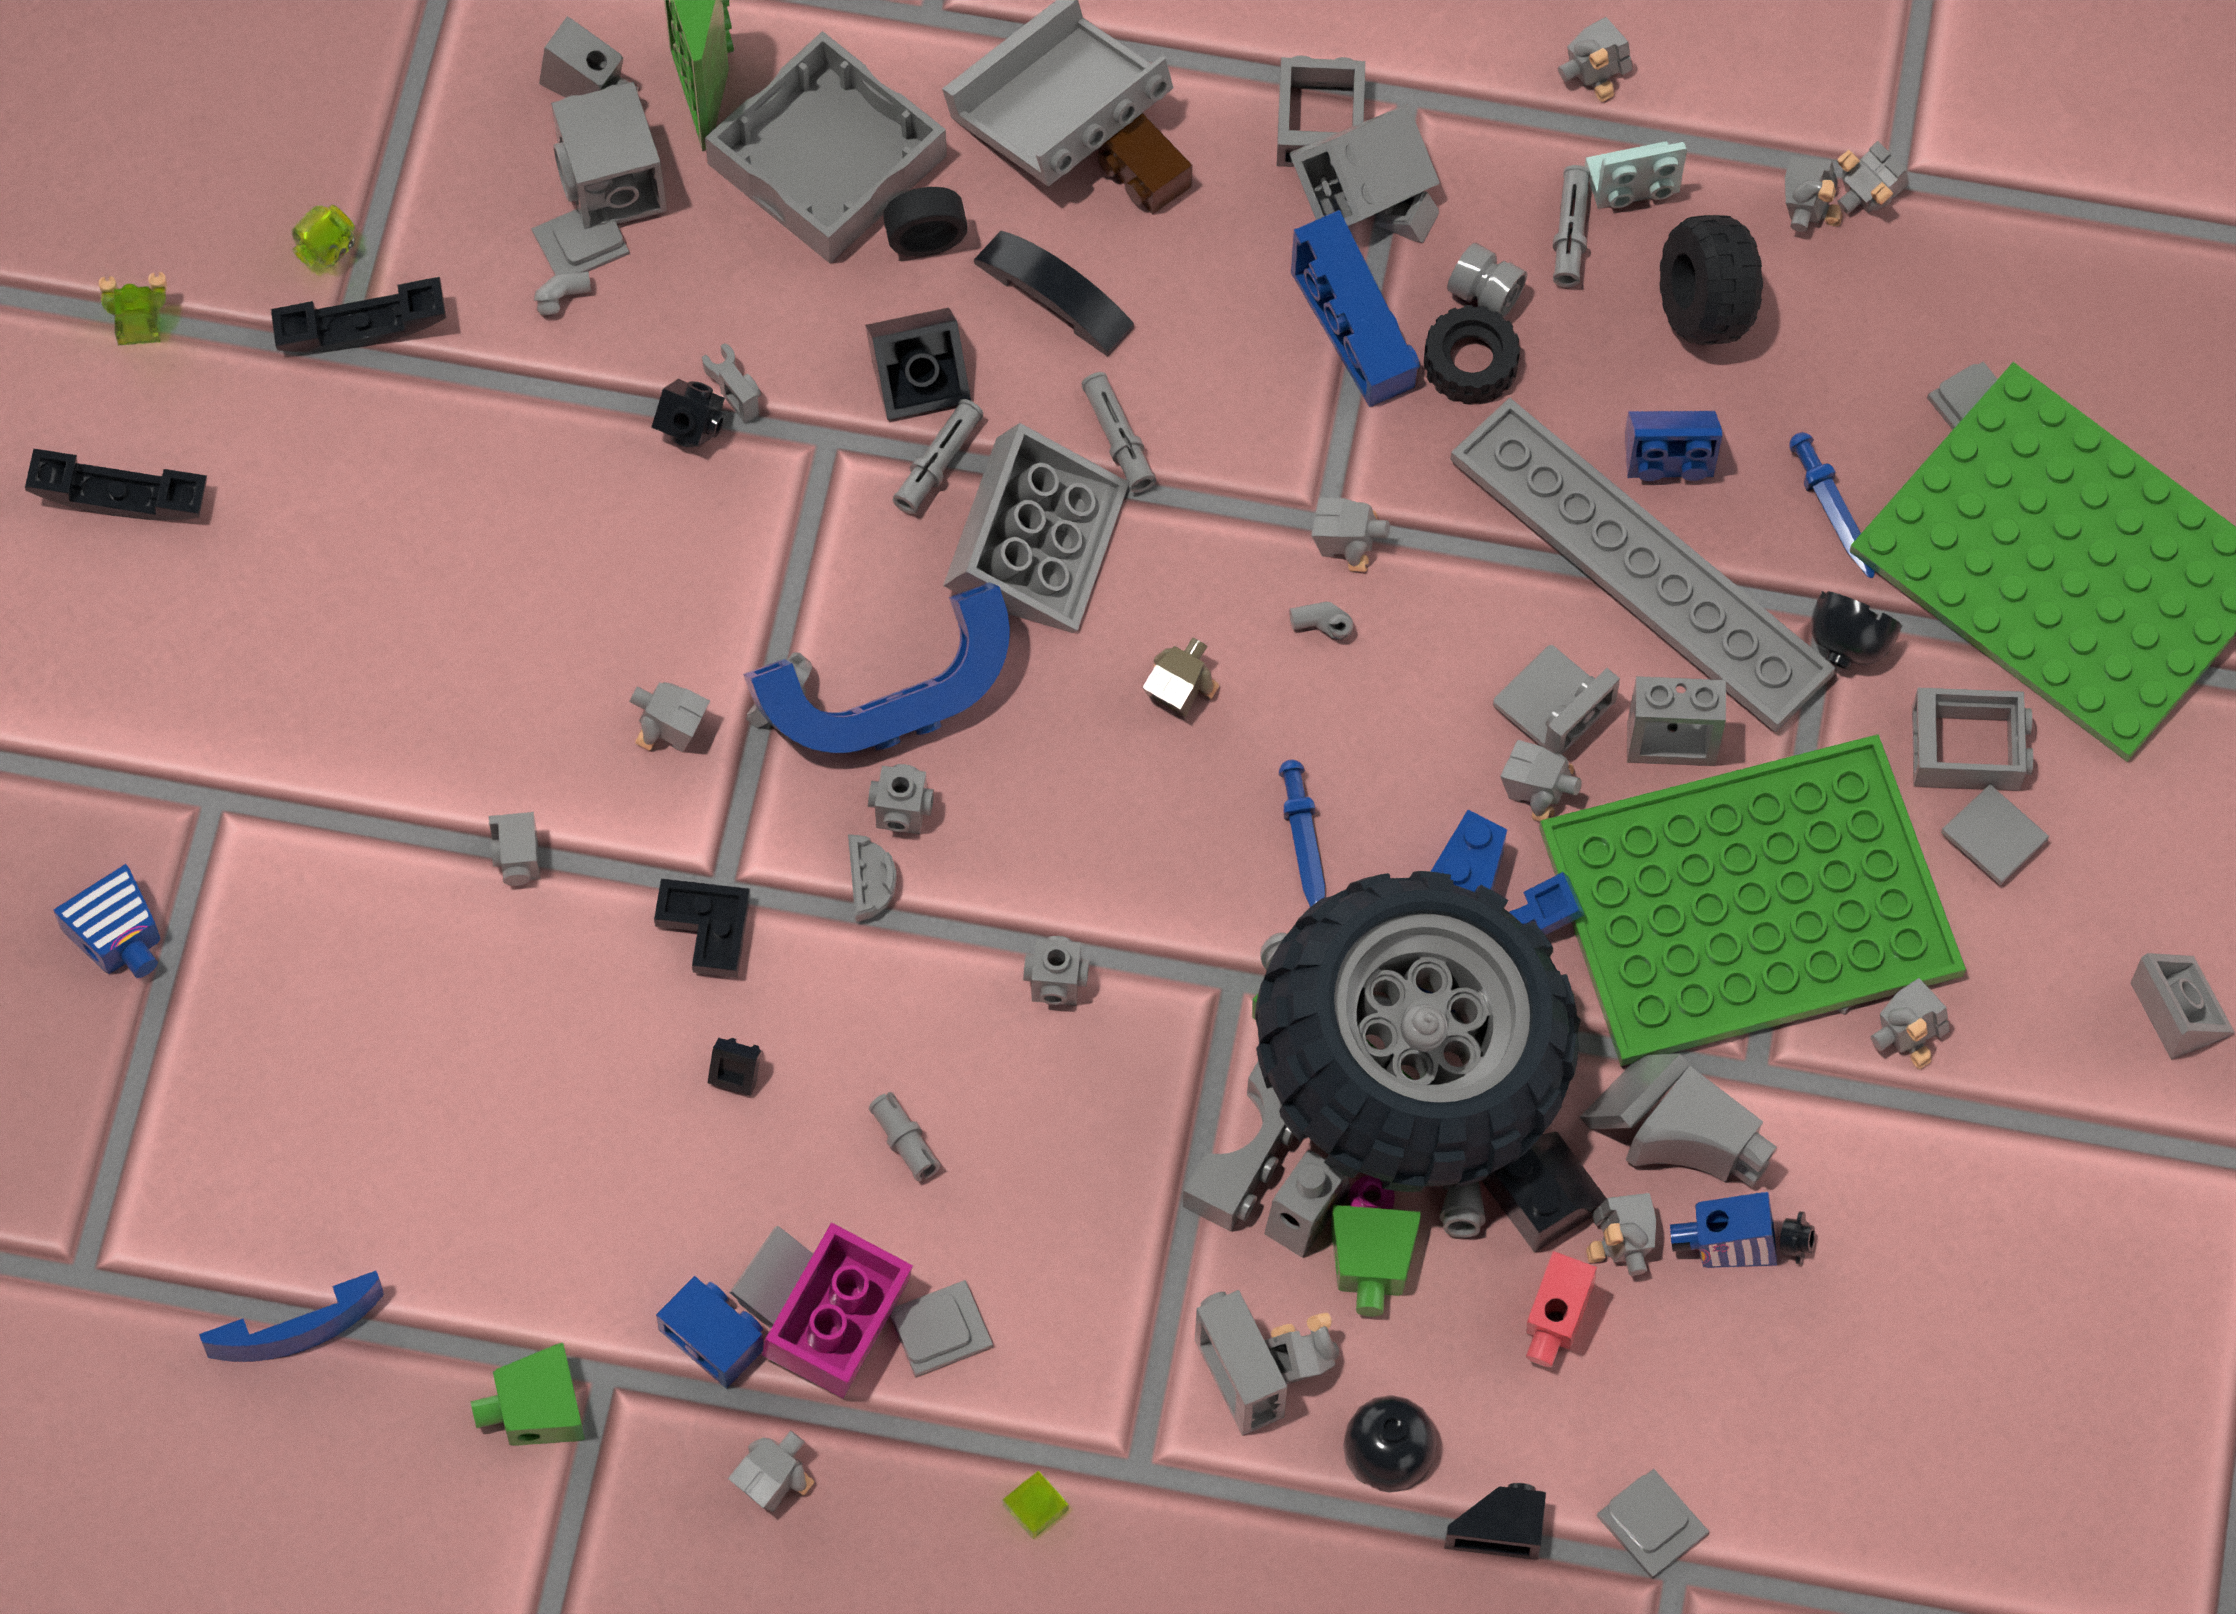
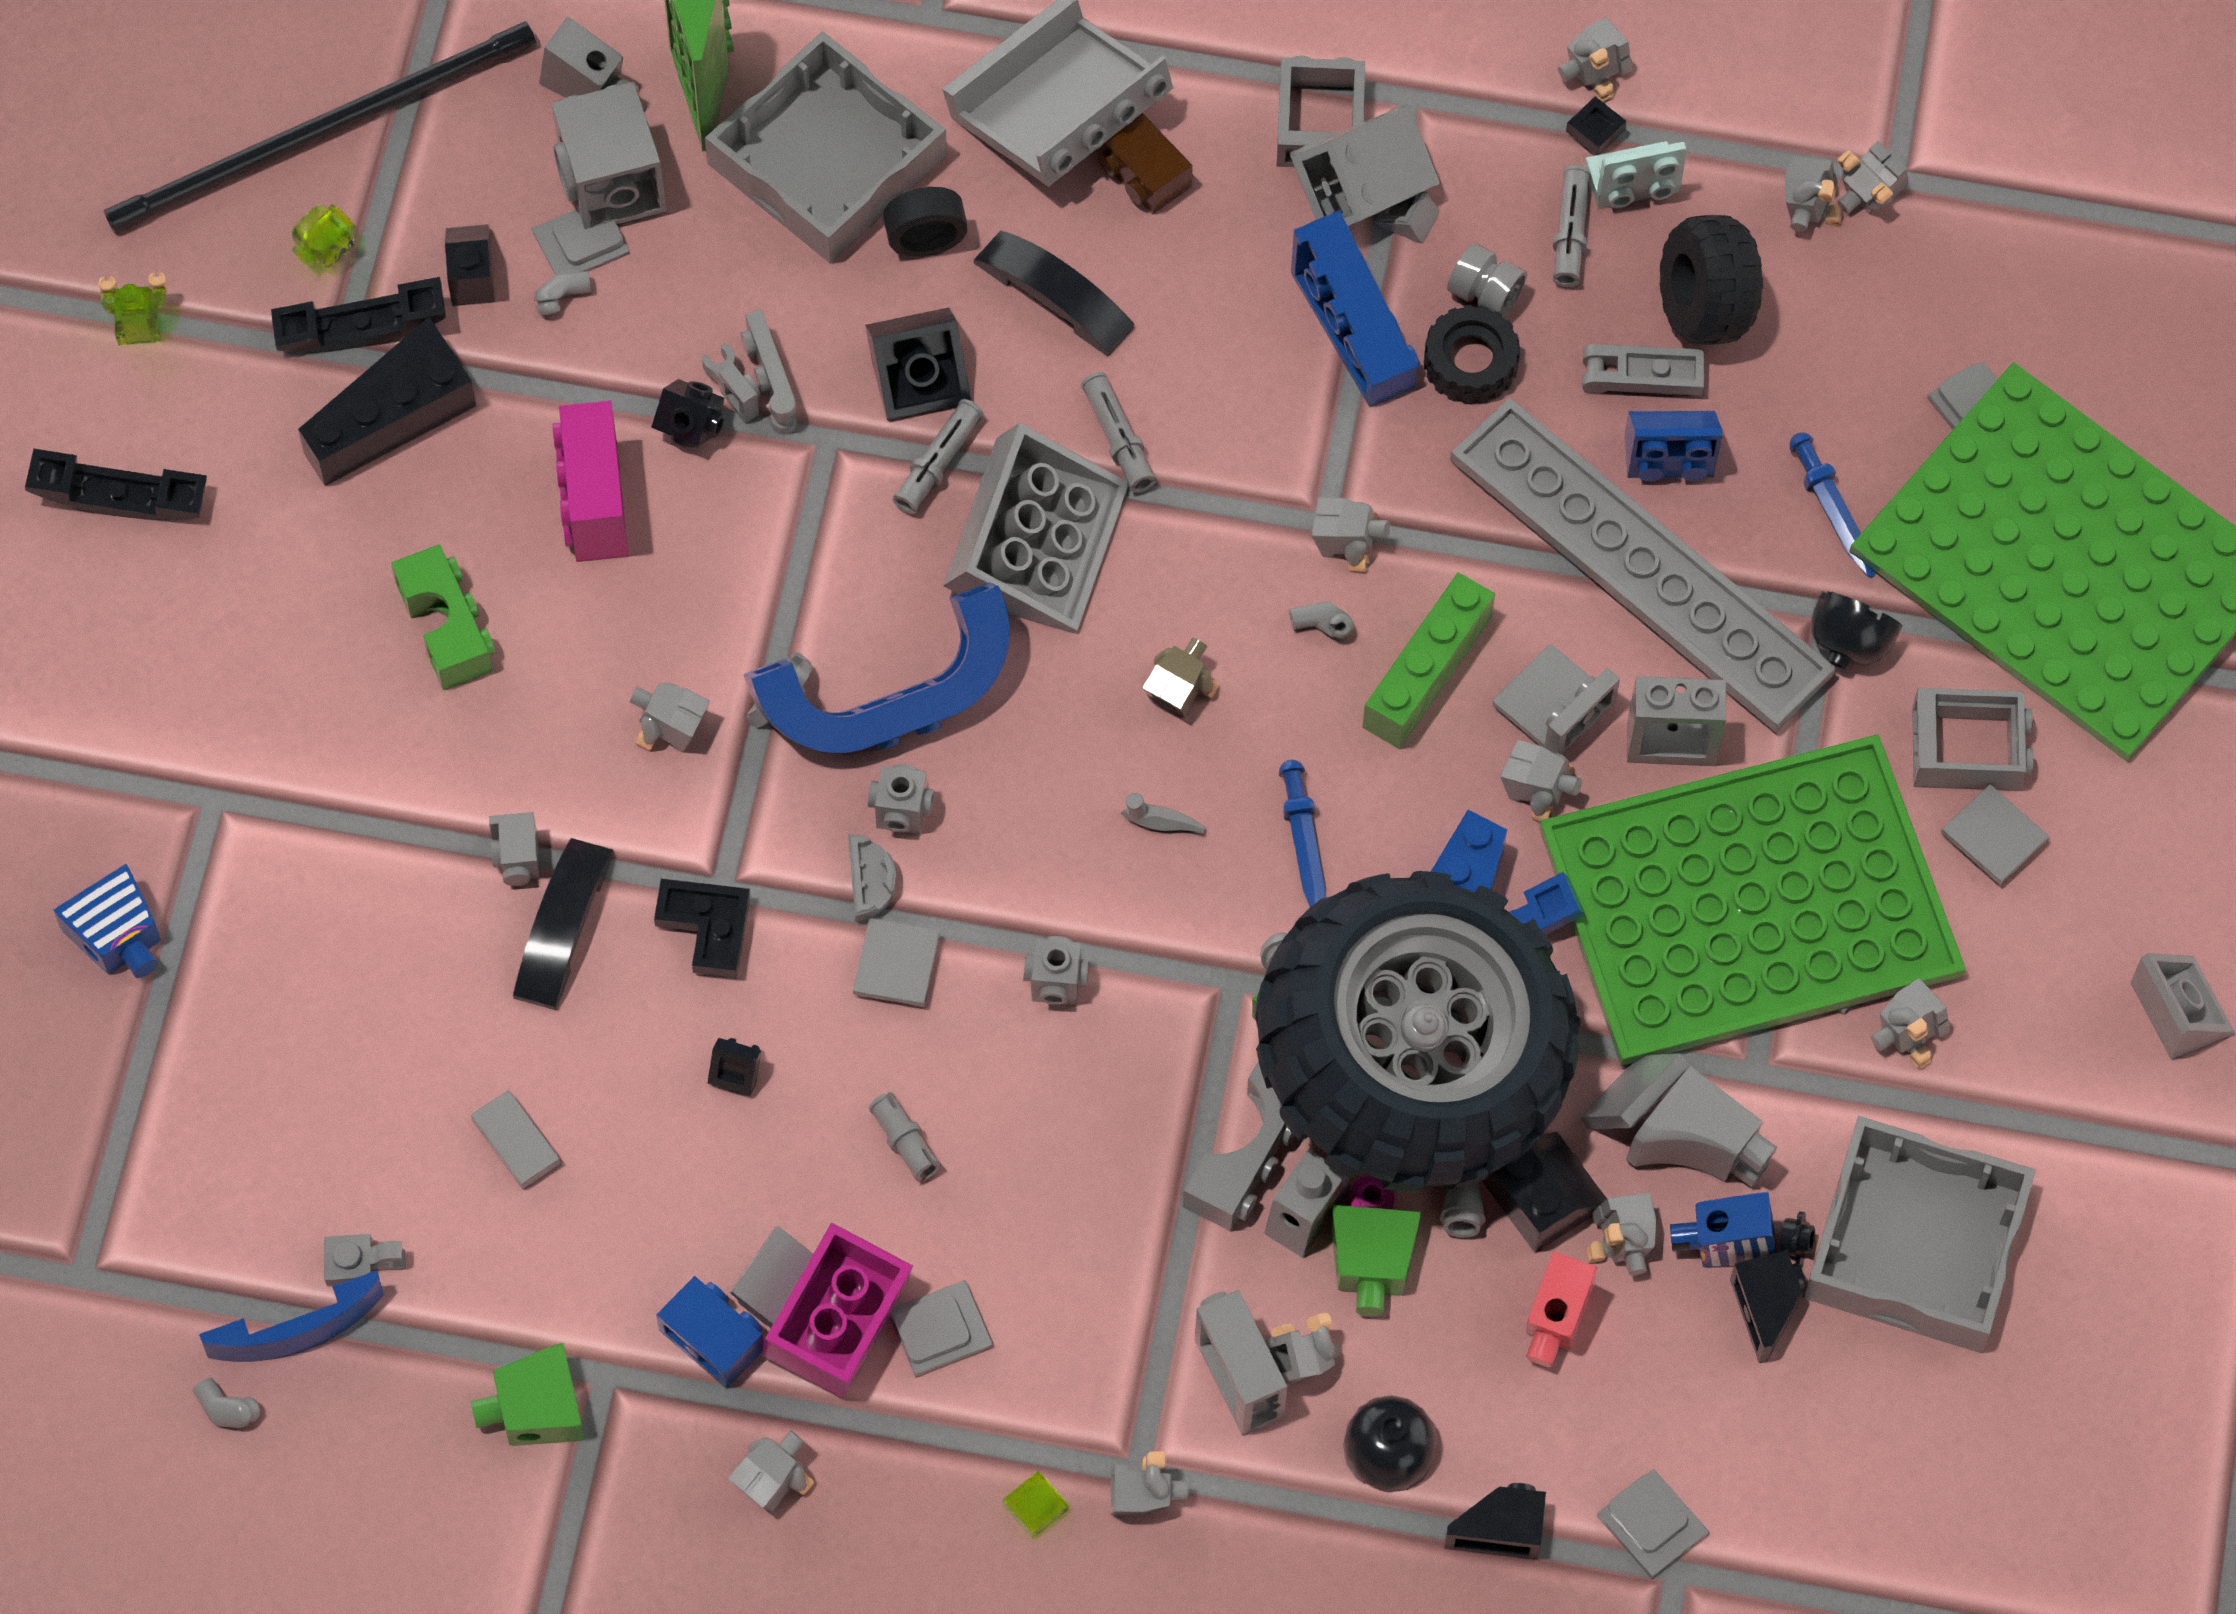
none -> black piece [104,21,536,233]
none -> light grey arm [193,1378,260,1428]
none -> black wedge [298,317,476,486]
none -> light grey plate [324,1234,406,1287]
none -> bright green arch [391,544,496,690]
none -> black slope [445,224,495,306]
none -> light grey tile [471,1090,561,1189]
none -> black slope [513,838,614,1011]
none -> dark pink brick [552,400,629,562]
none -> light grey plate [741,309,797,435]
none -> light grey piece [853,918,940,1007]
none -> light grey piece [1111,1452,1188,1515]
none -> light grey bar [1121,793,1205,834]
none -> bright green brick [1362,572,1495,749]
none -> black plate [1566,96,1627,155]
none -> light grey plate [1582,344,1704,396]
none -> black slope [1730,1250,1805,1363]
none -> light grey tile [1803,1115,2036,1353]

